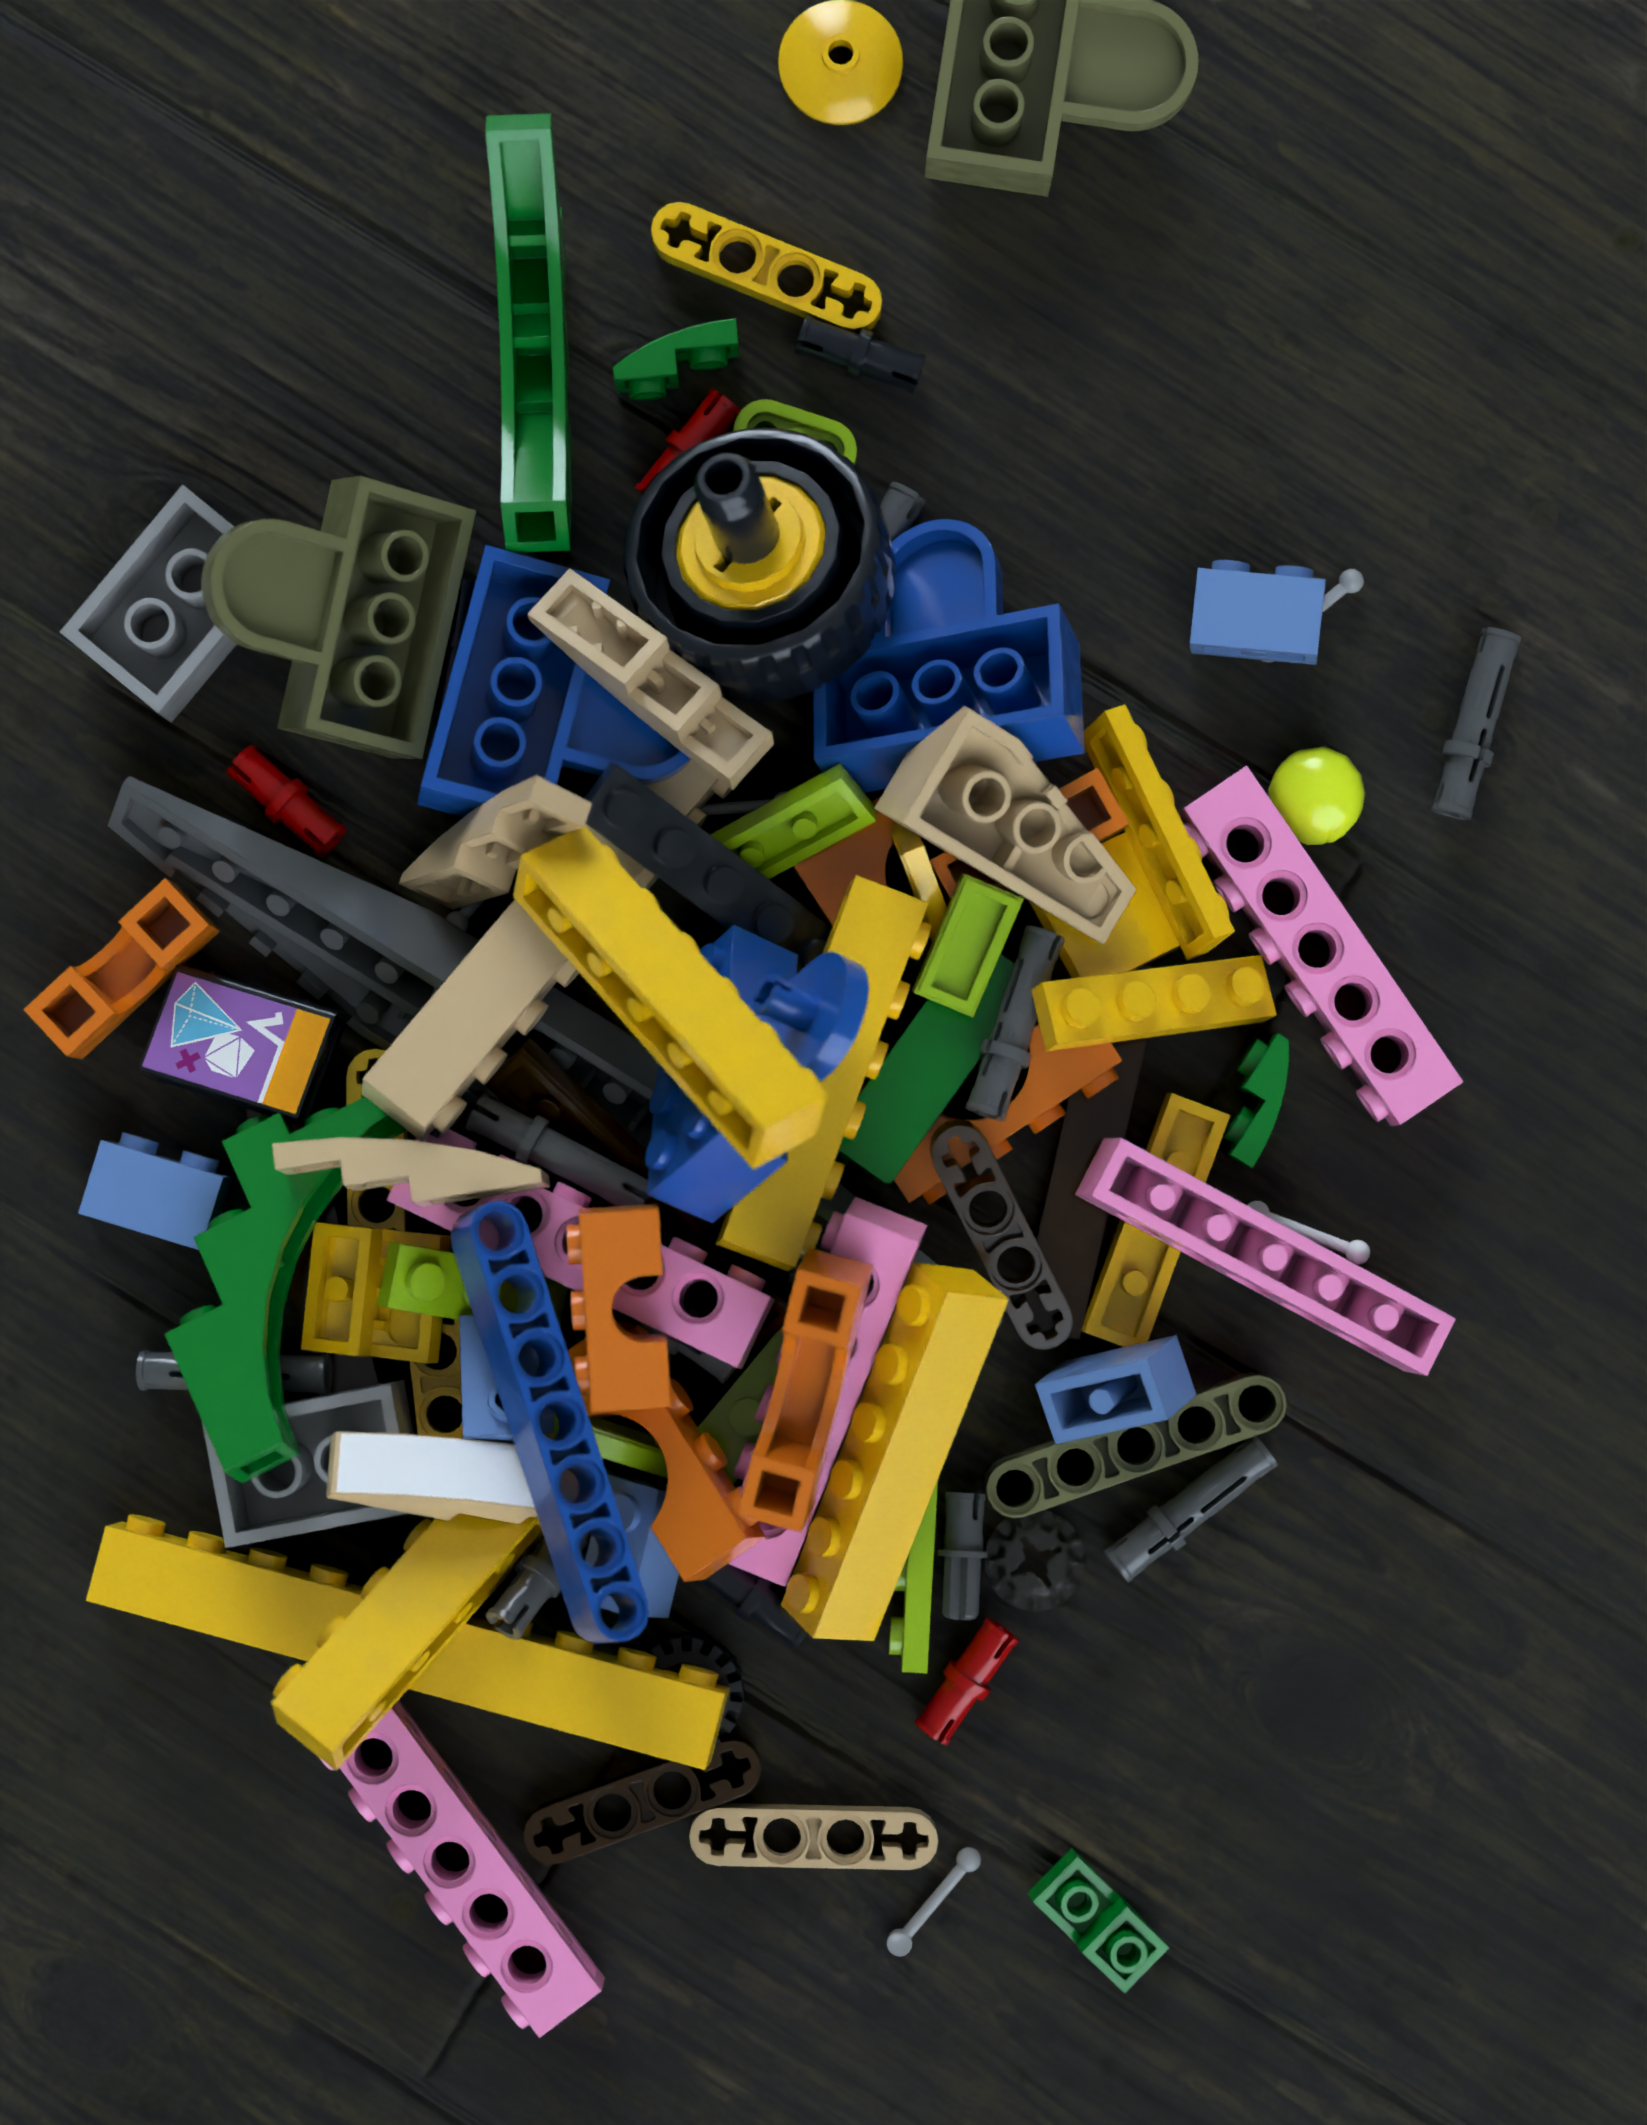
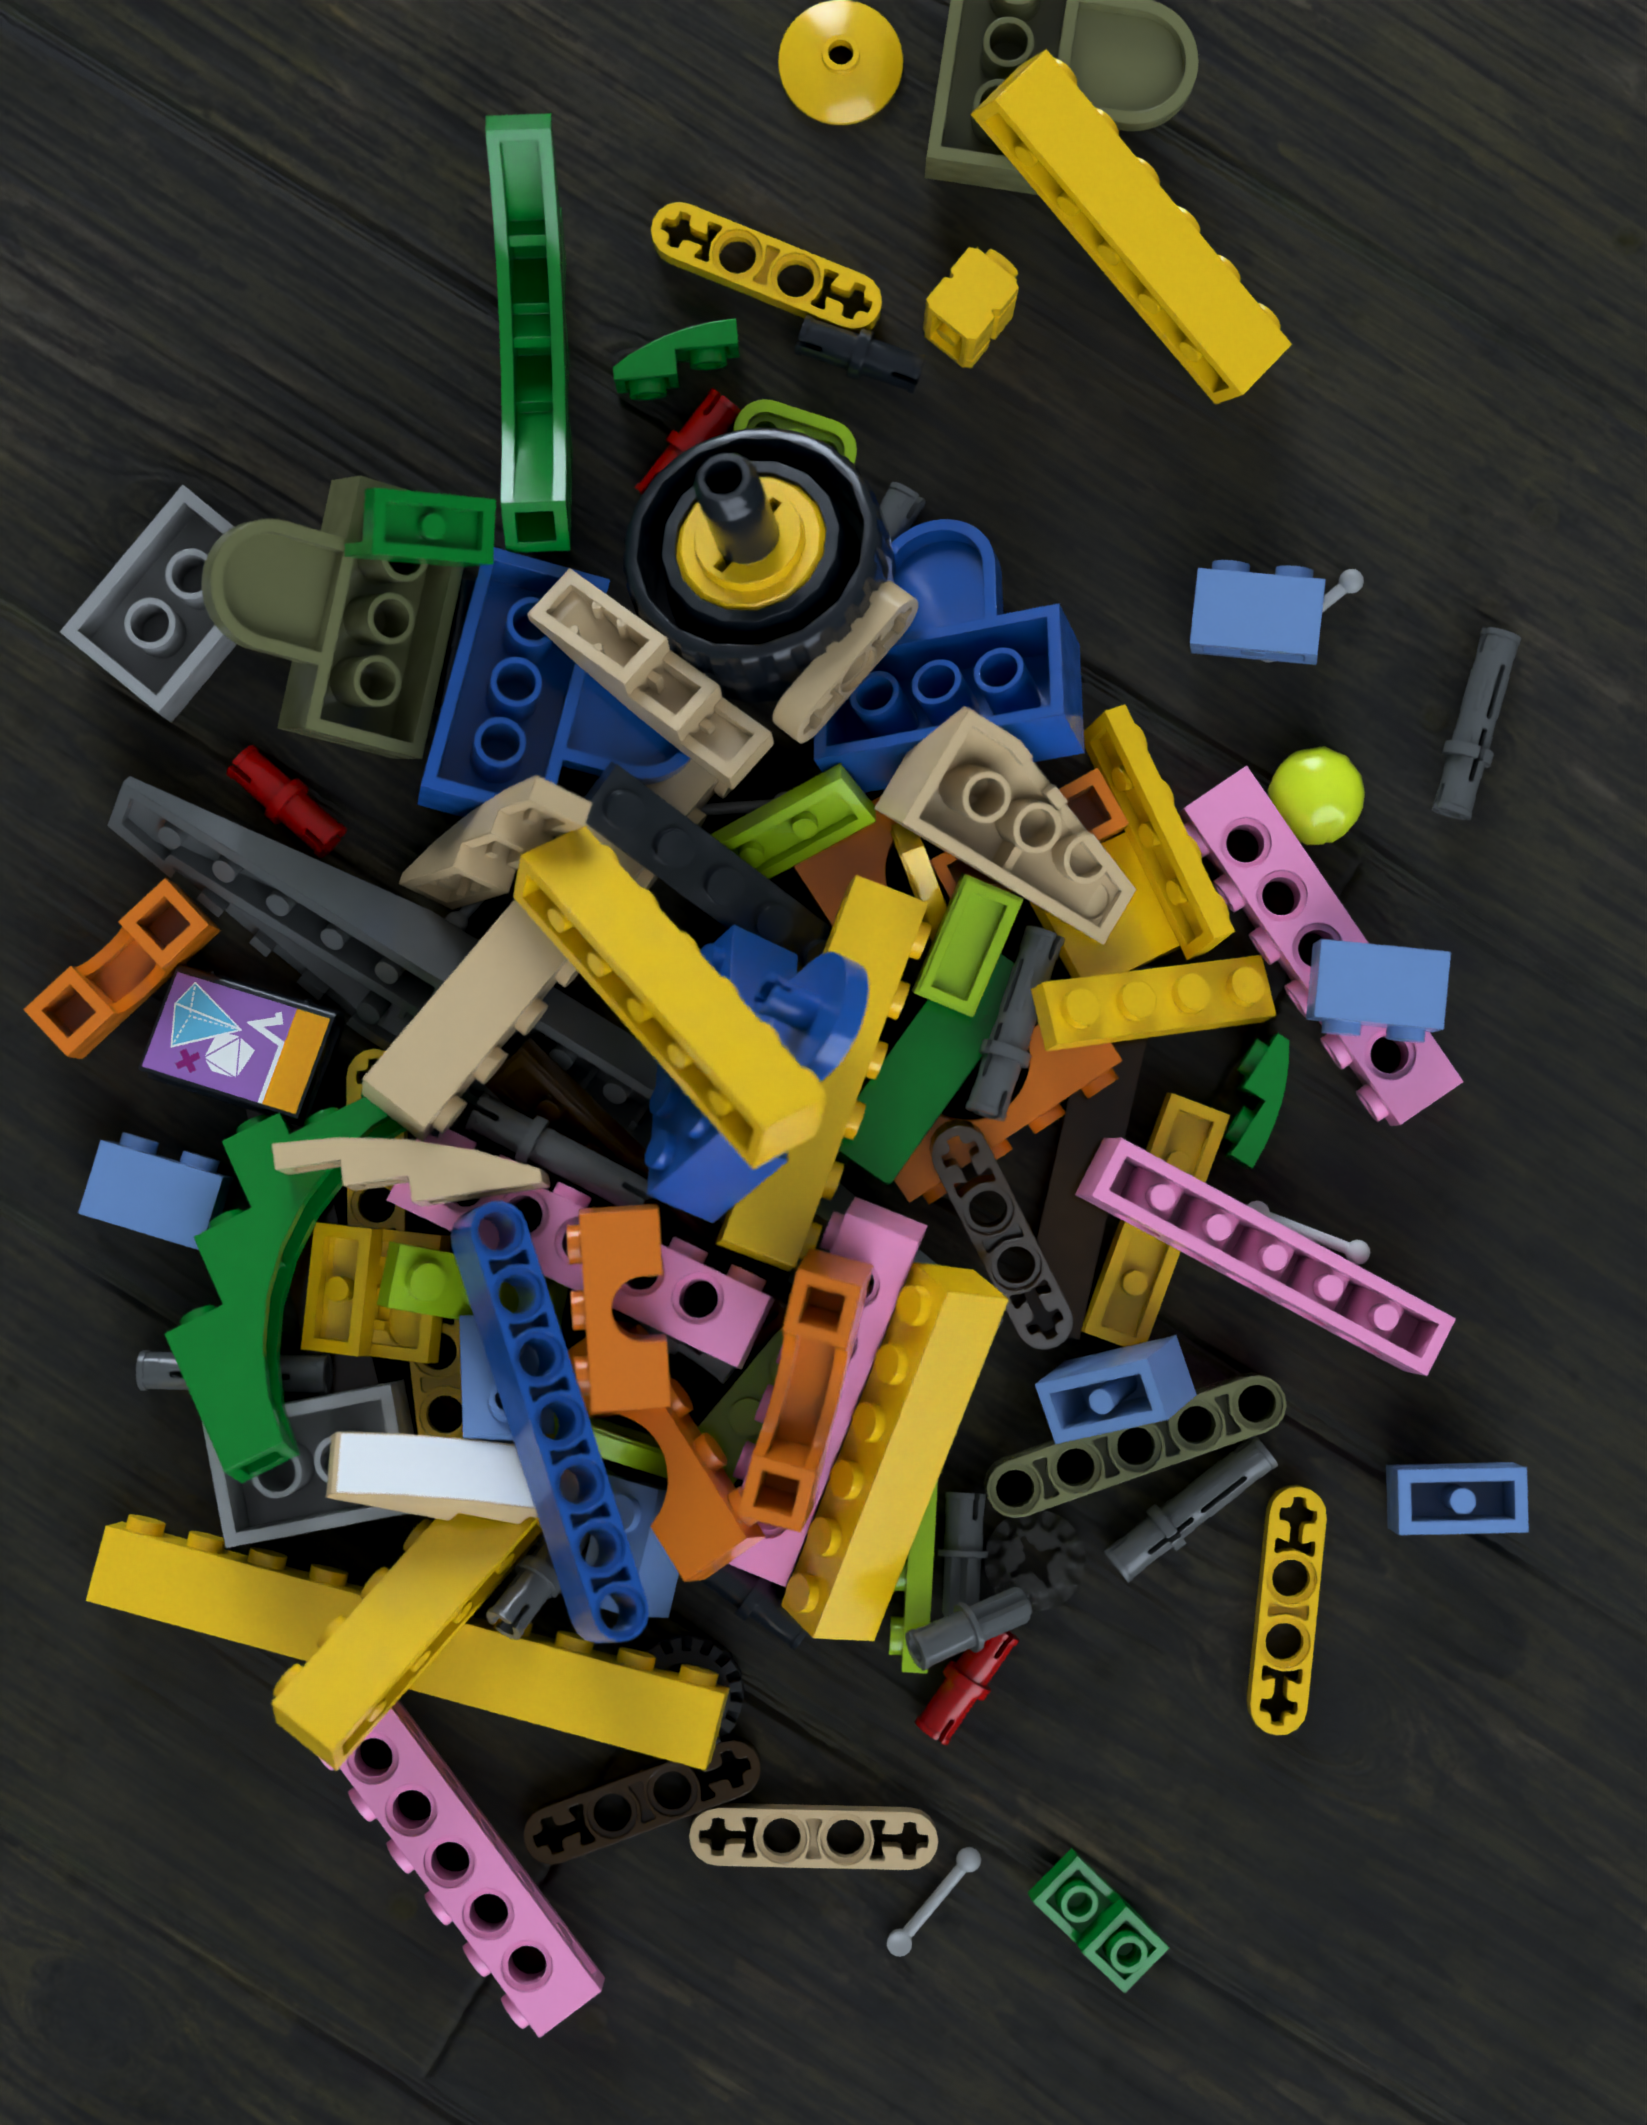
none -> green panel [344,487,496,567]
none -> tan beam [773,581,919,743]
none -> dark grey axle [905,1587,1033,1671]
none -> yellow brick [923,247,1019,368]
none -> yellow brick [970,49,1292,404]
none -> yellow beam [1247,1485,1327,1736]
none -> medium blue brick [1306,939,1451,1043]
none -> medium blue brick [1386,1462,1529,1535]

